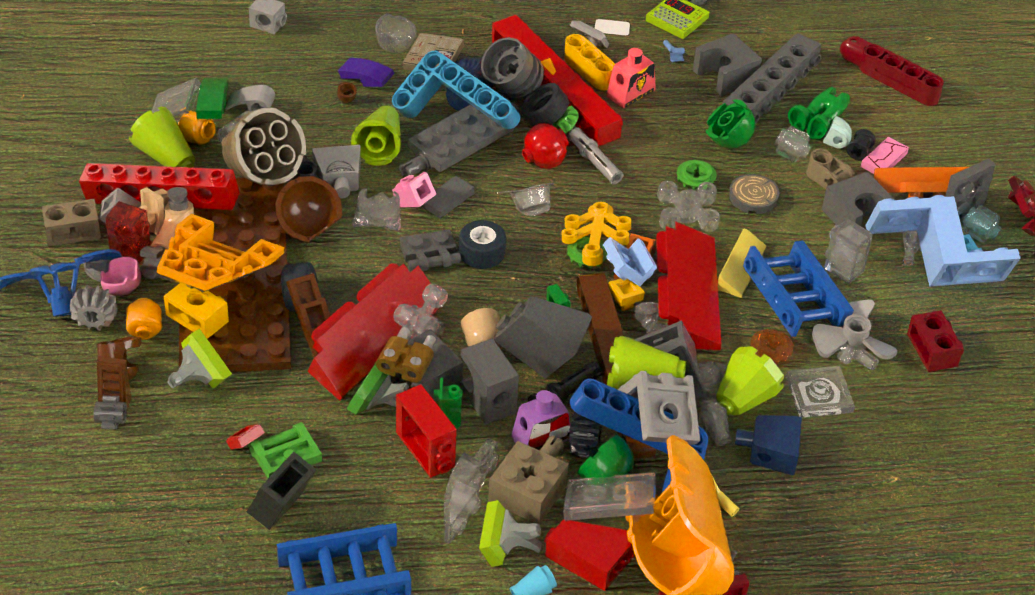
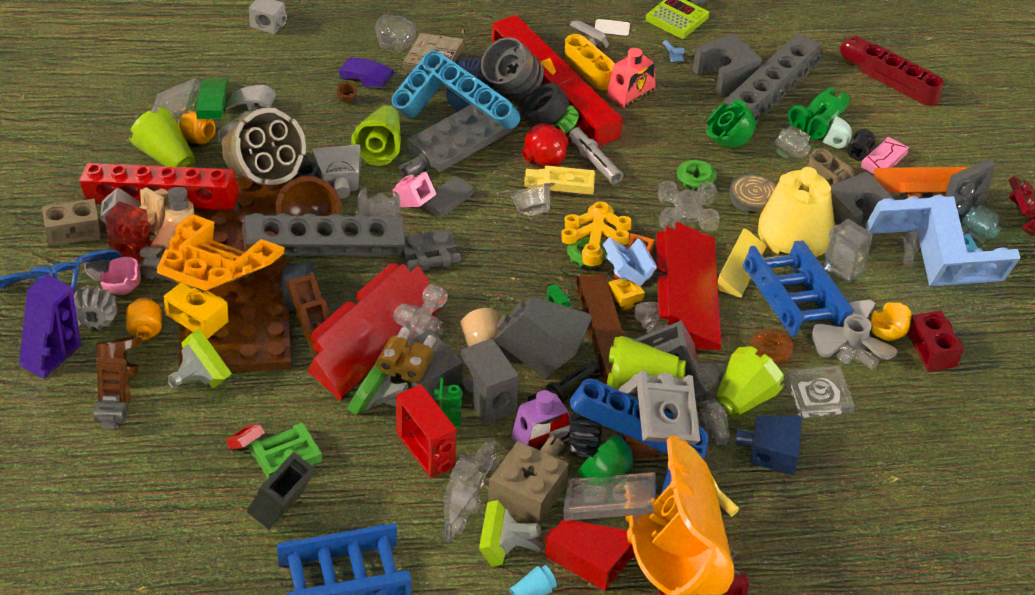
black wheel [459,220,506,269] -> none
none -> dark purple wedge [19,274,81,379]
none -> dark grey brick [242,213,405,256]
none -> light yellow hinge [524,166,595,195]
none -> light yellow cone [758,167,835,257]
none -> yellow hair [870,302,911,341]

